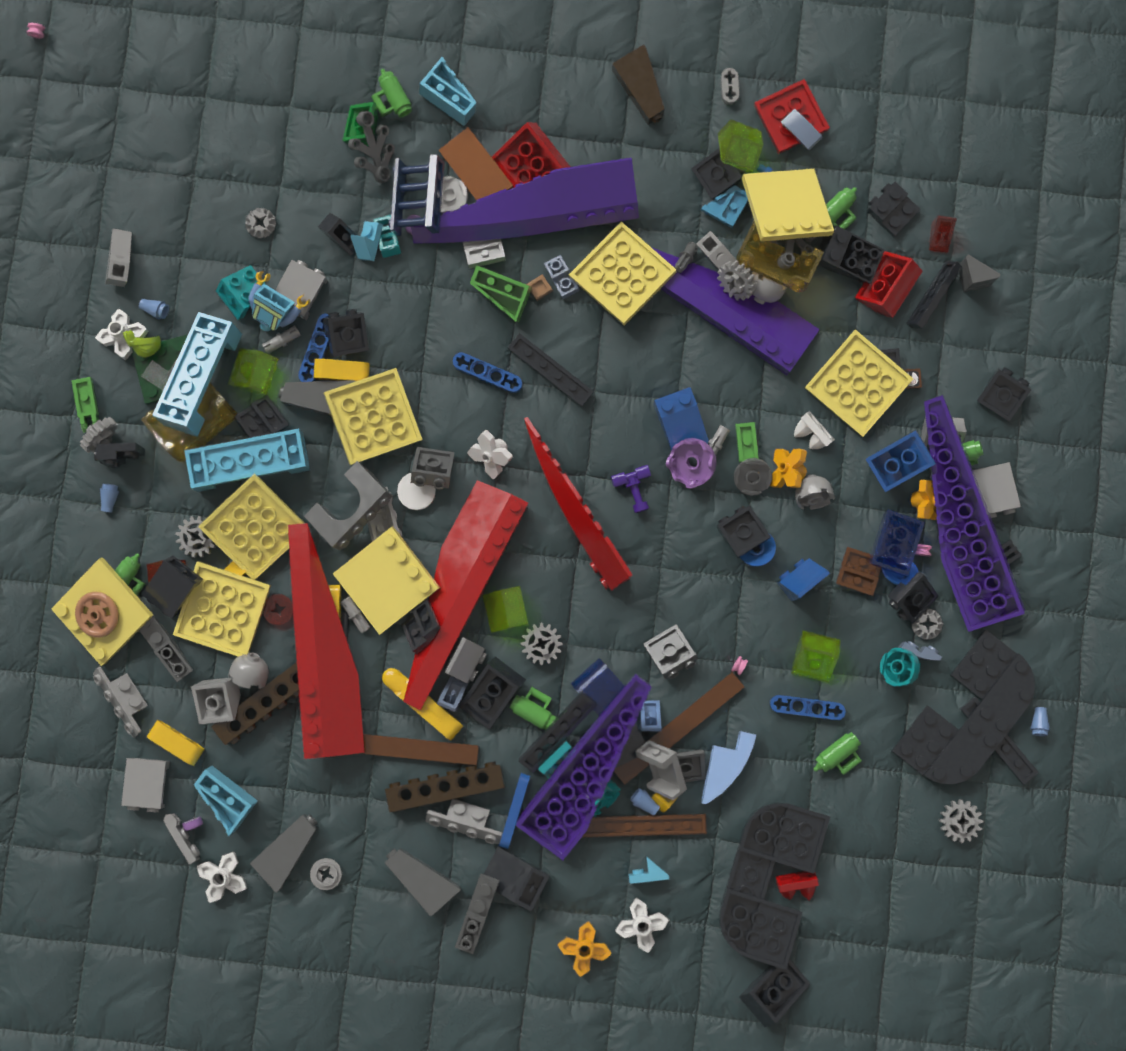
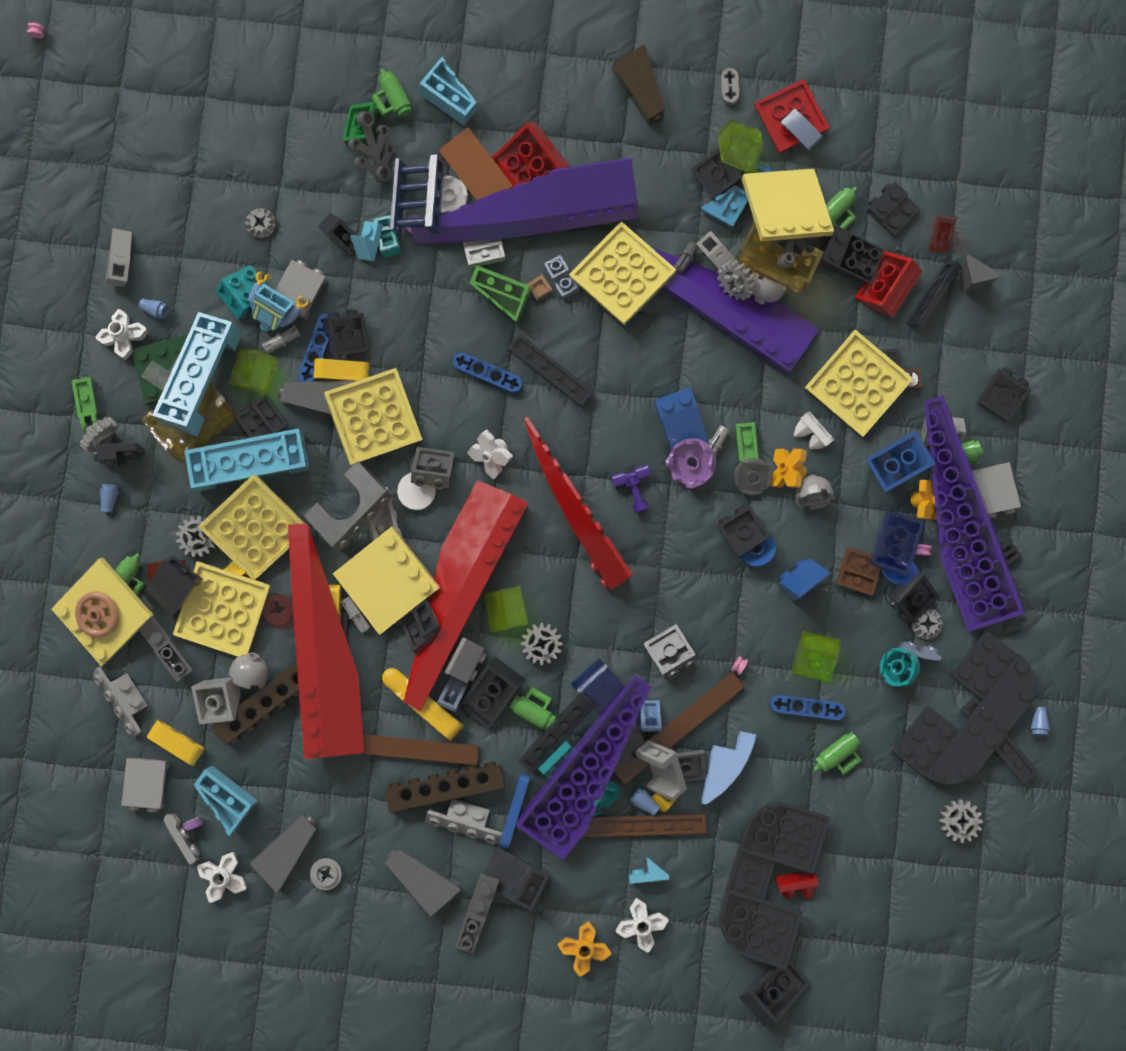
lime piece [122,330,161,358] -> none

